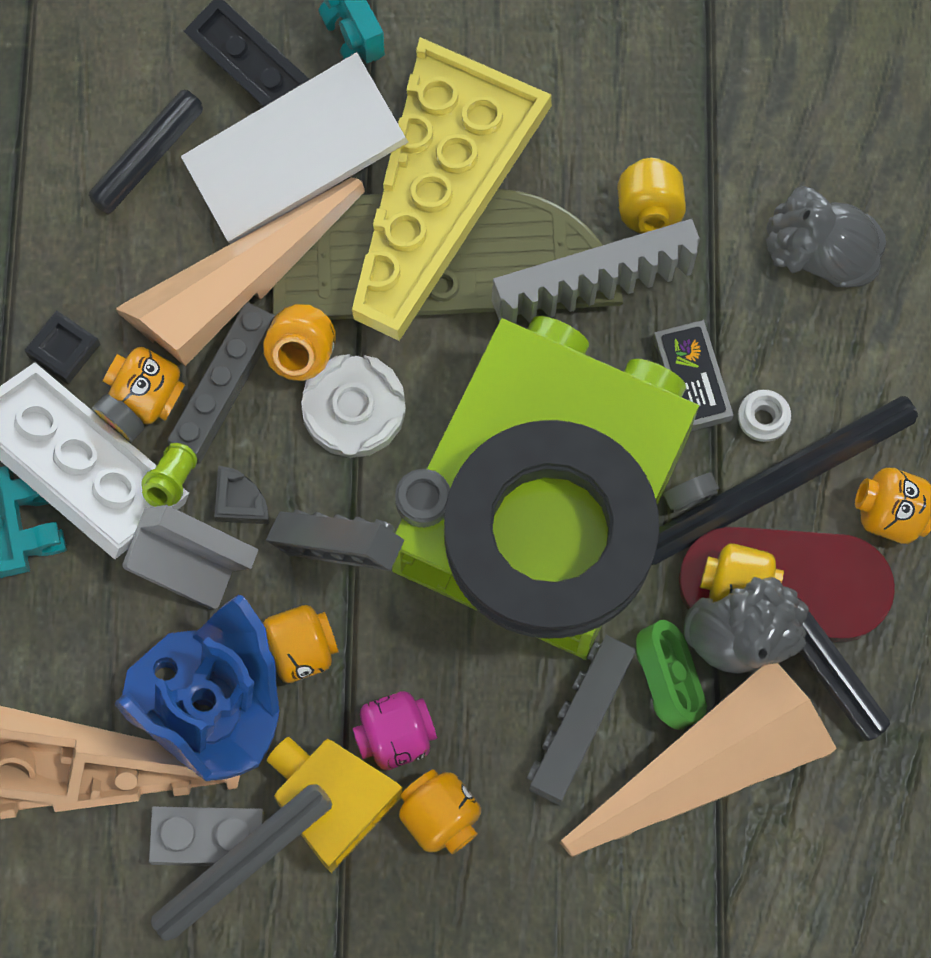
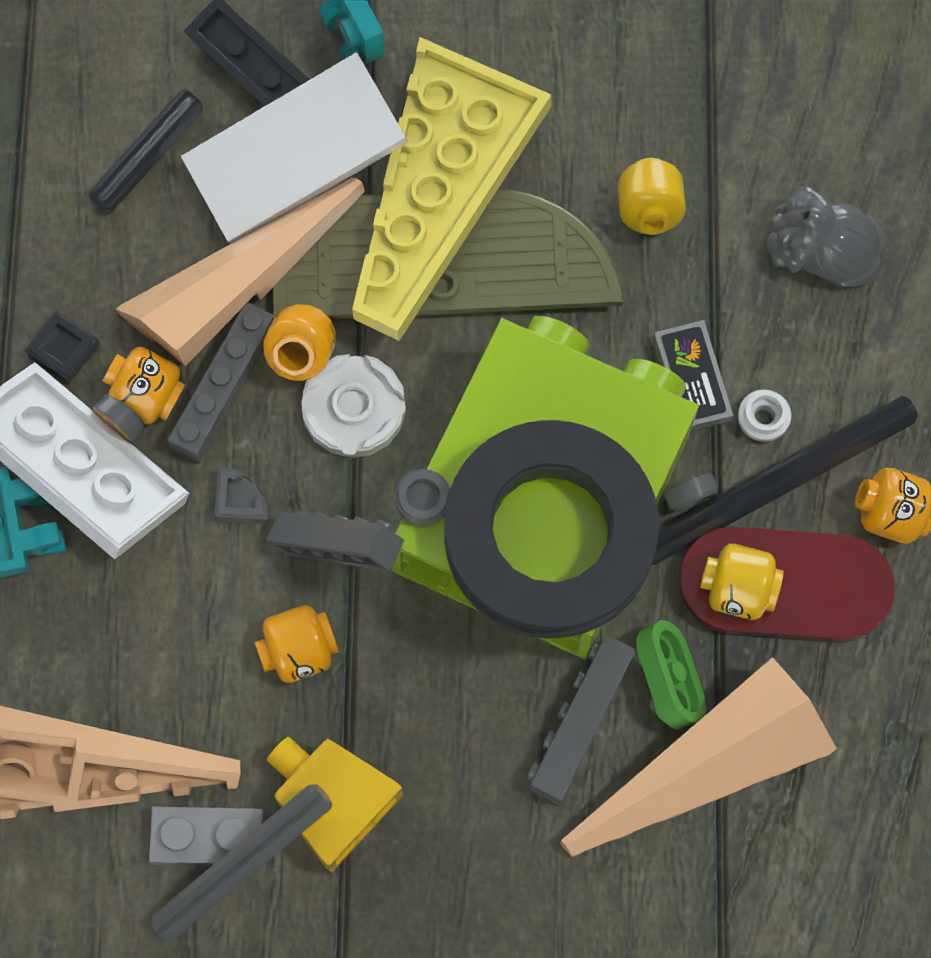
blue piece [115,595,279,781] -> none
light grey panel [123,505,259,609] -> none
lime pin [141,443,197,507] -> none
dark pink head [352,691,437,770] -> none
light orange head [399,769,481,854] -> none
light grey gear [491,219,700,324] -> none
dark grey hair [684,577,809,674] -> none
black axle [798,598,890,741] -> none

